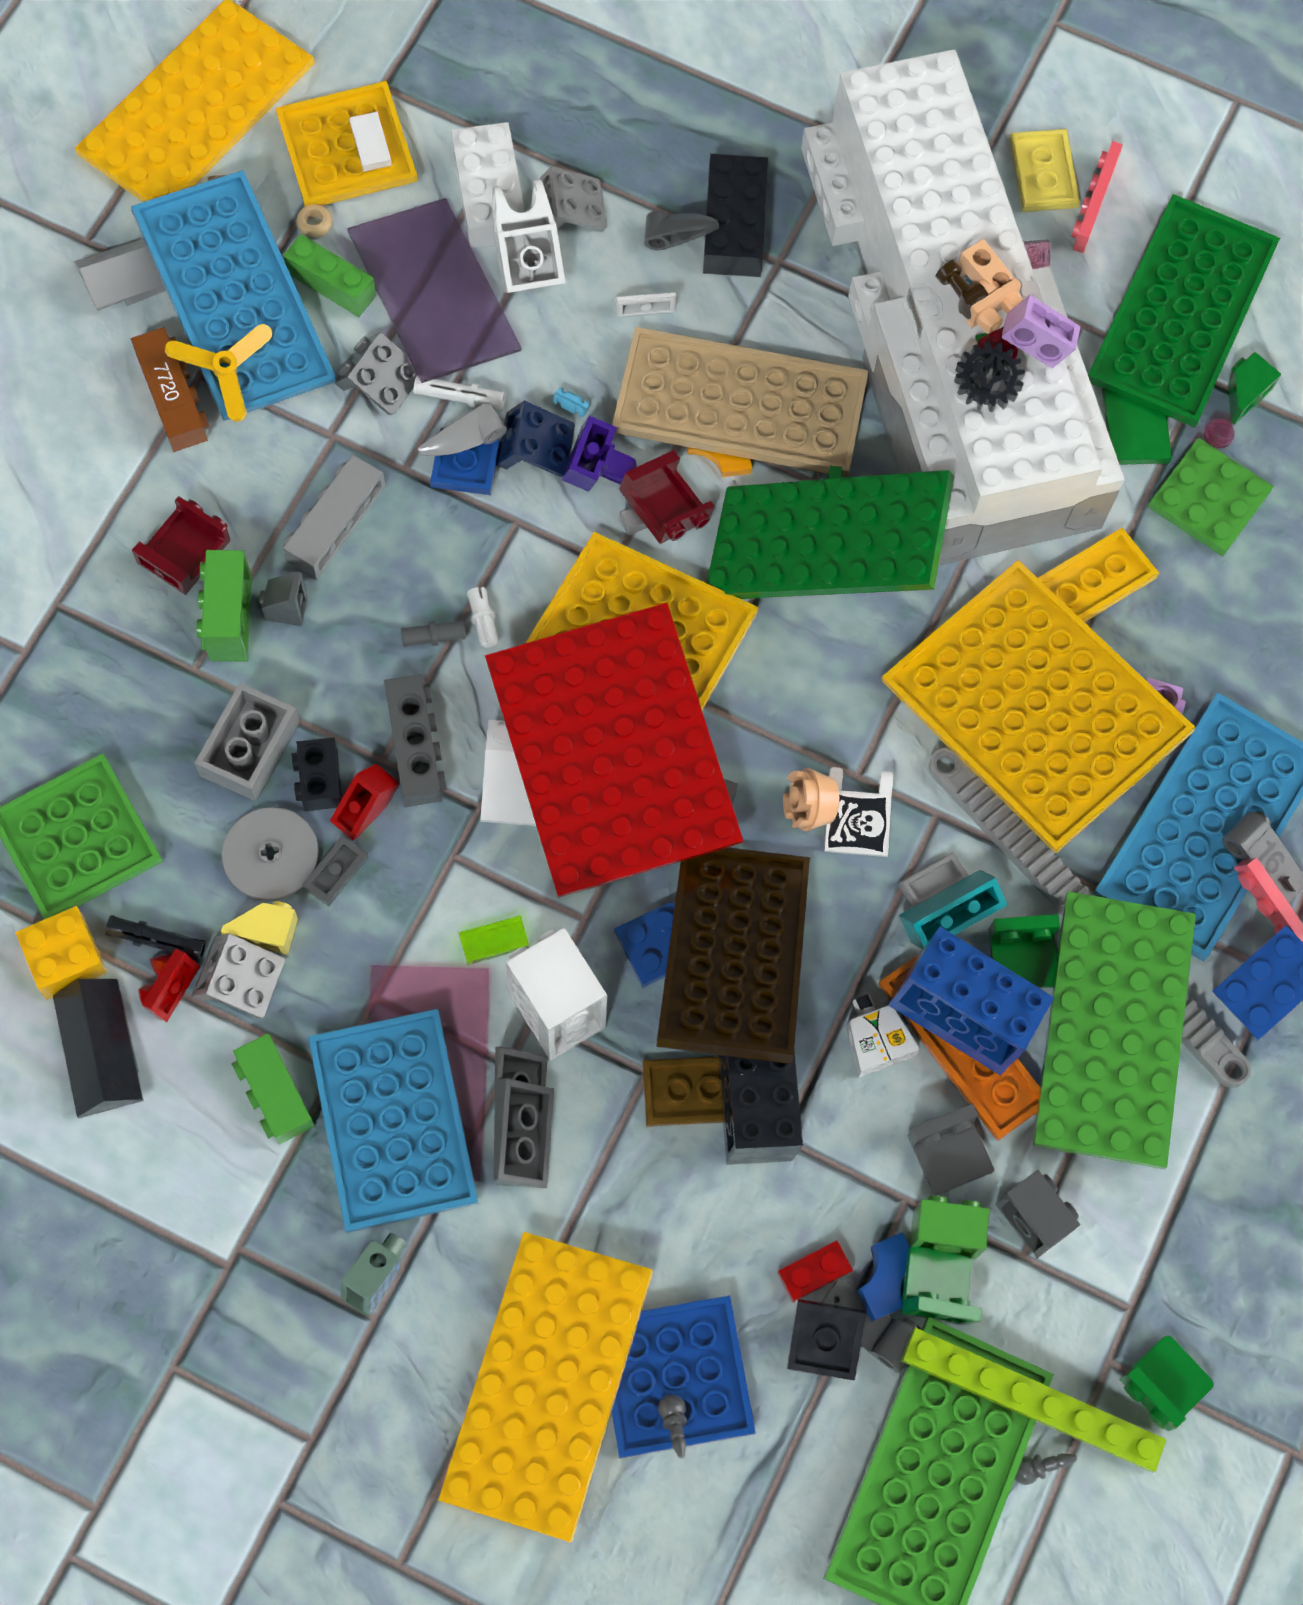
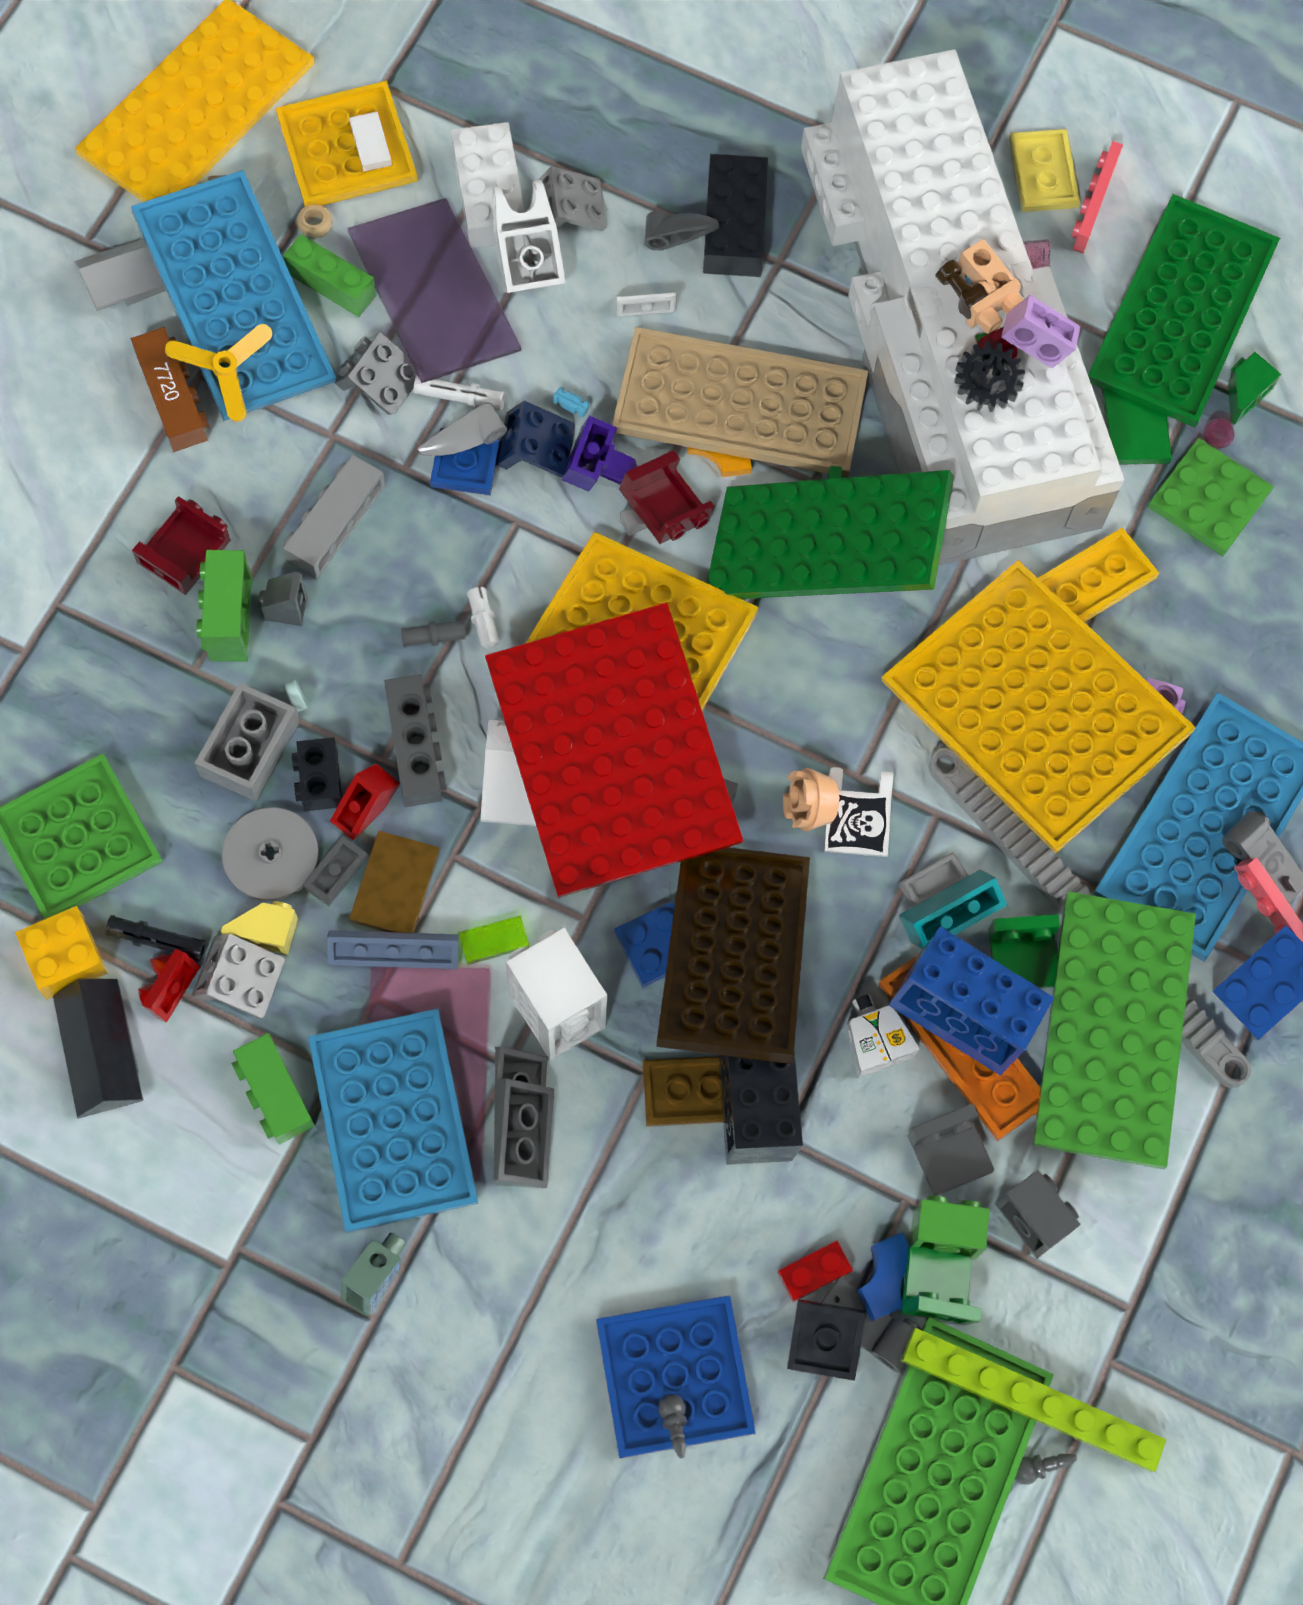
yellow plate [438,1232,654,1543] -> none
green bracket [1119,1335,1214,1432] -> none
none -> light aqua tile [284,680,308,713]
none -> sand blue plate [327,930,459,969]
none -> pearl gold tile [349,830,440,933]

